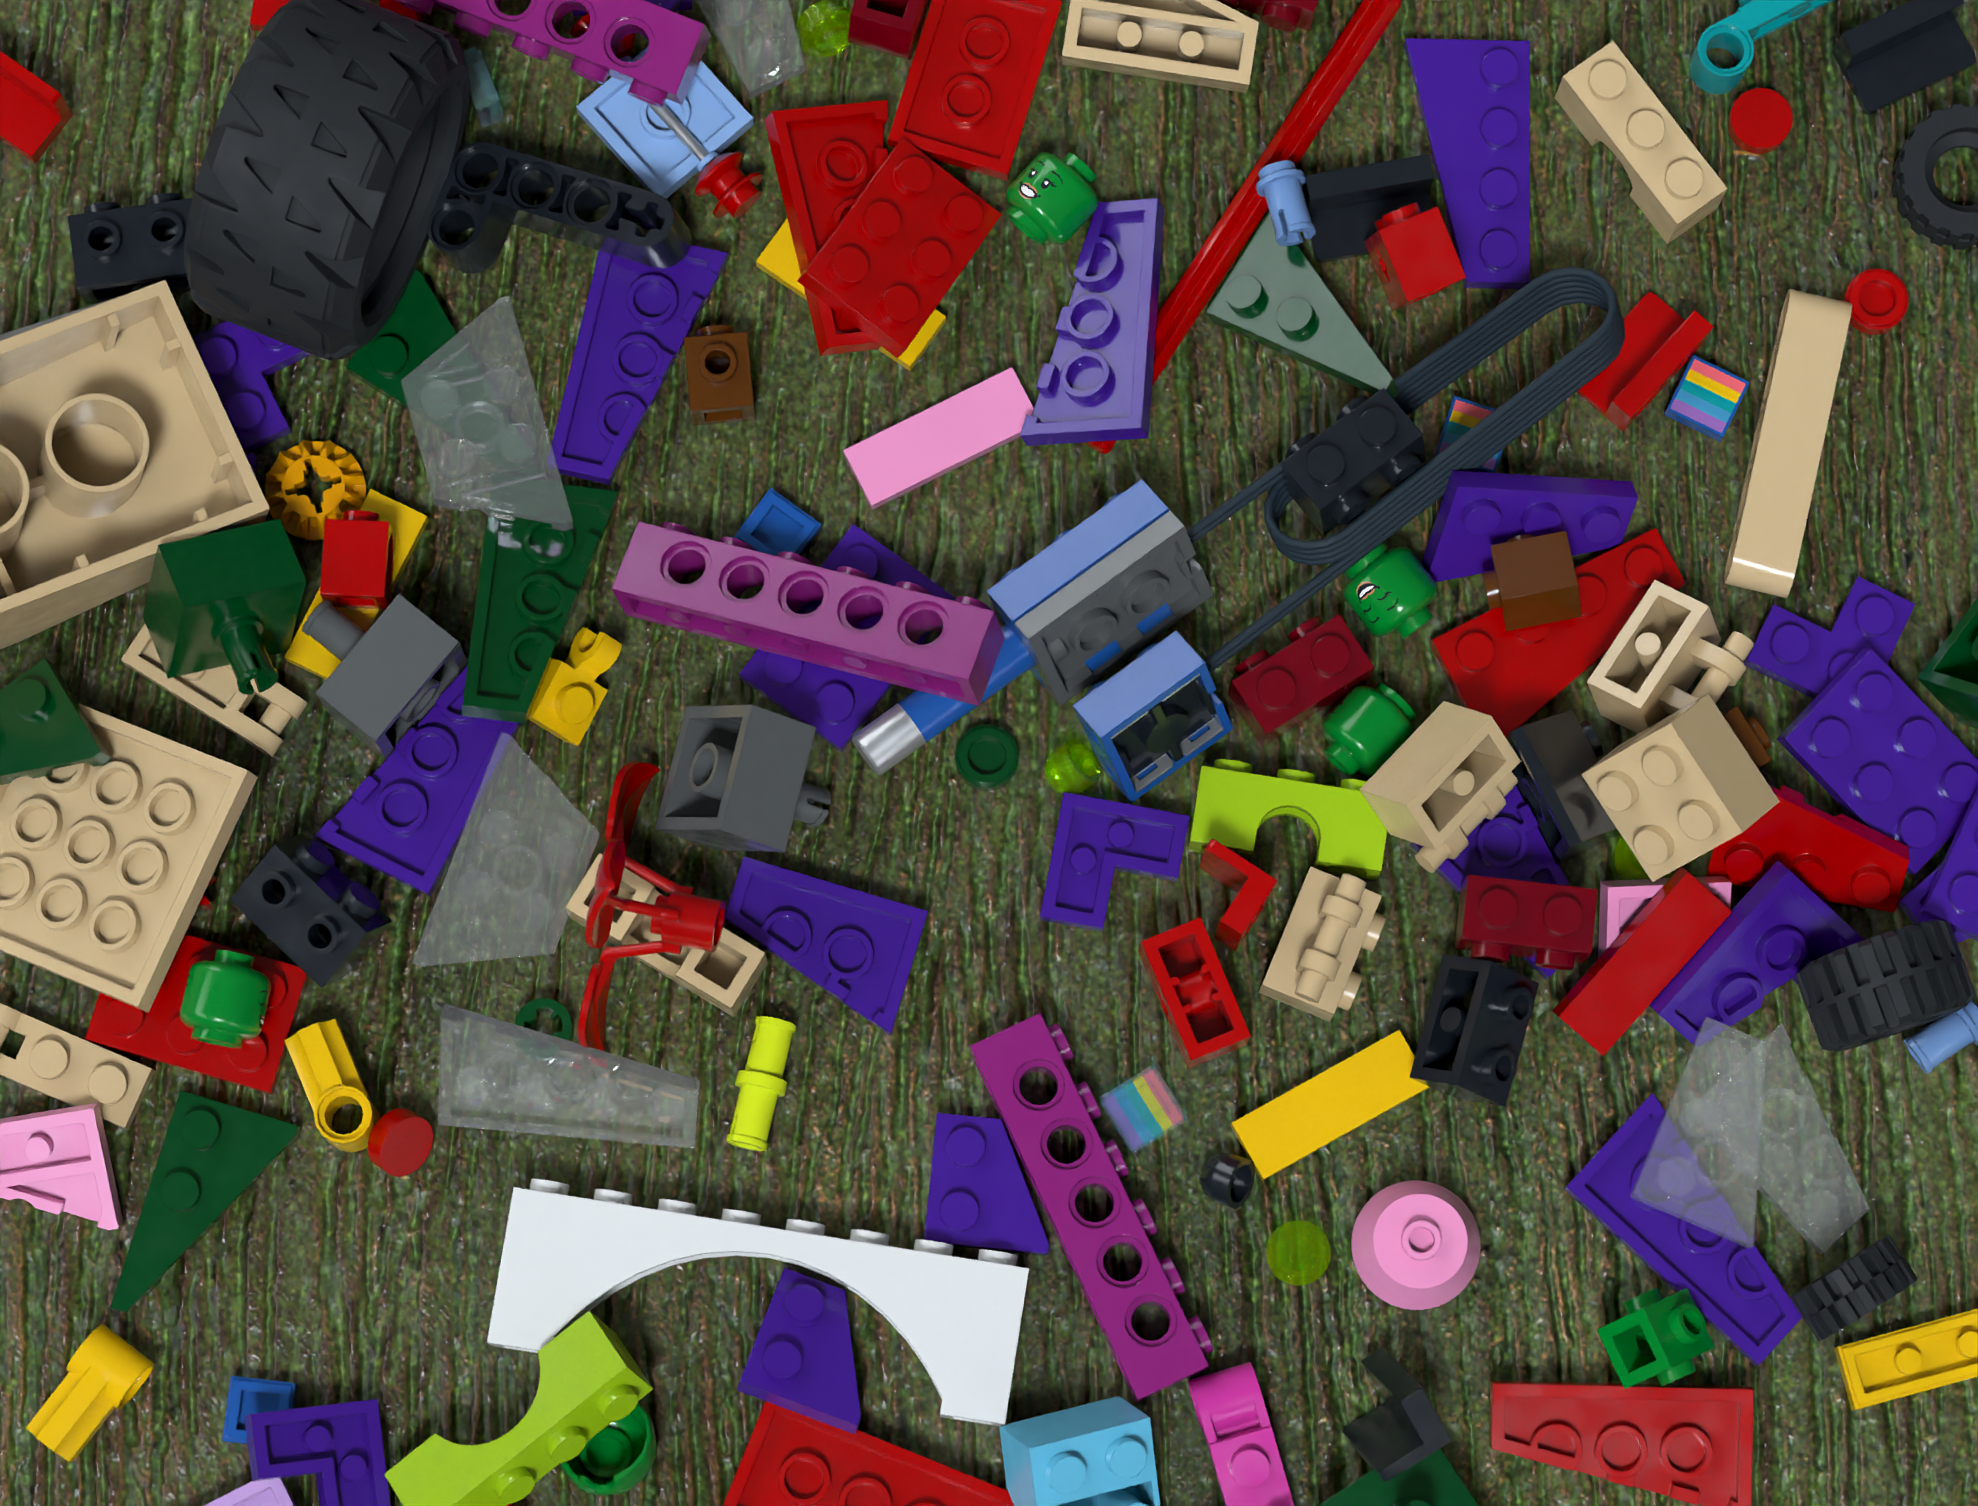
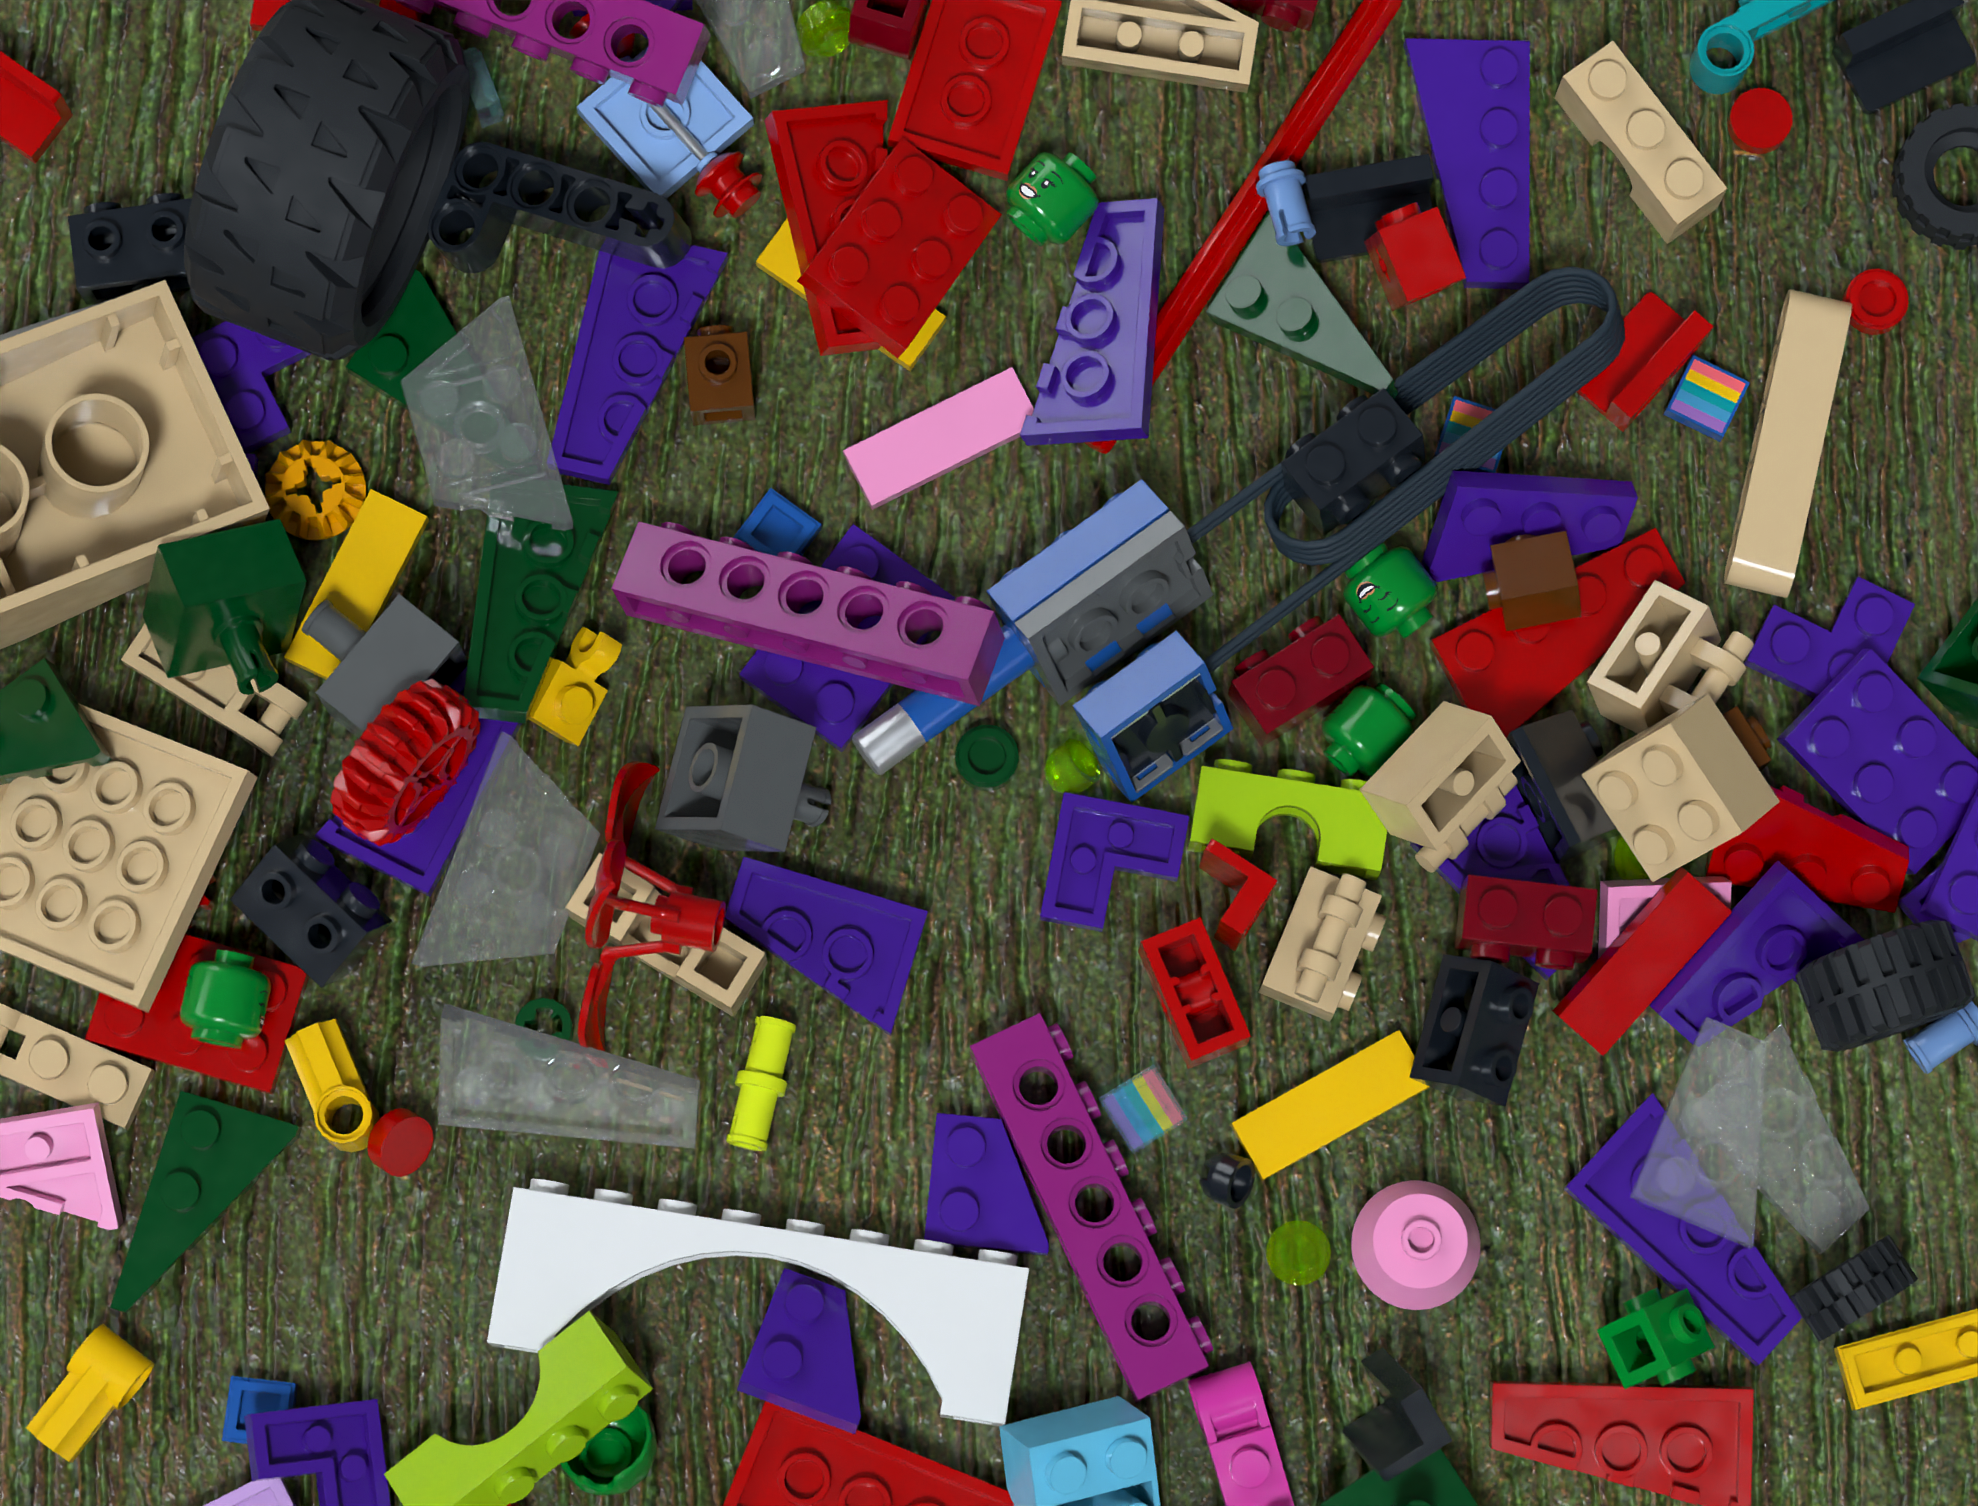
red brick [320,510,396,609] -> none
none -> red gear [330,678,481,847]

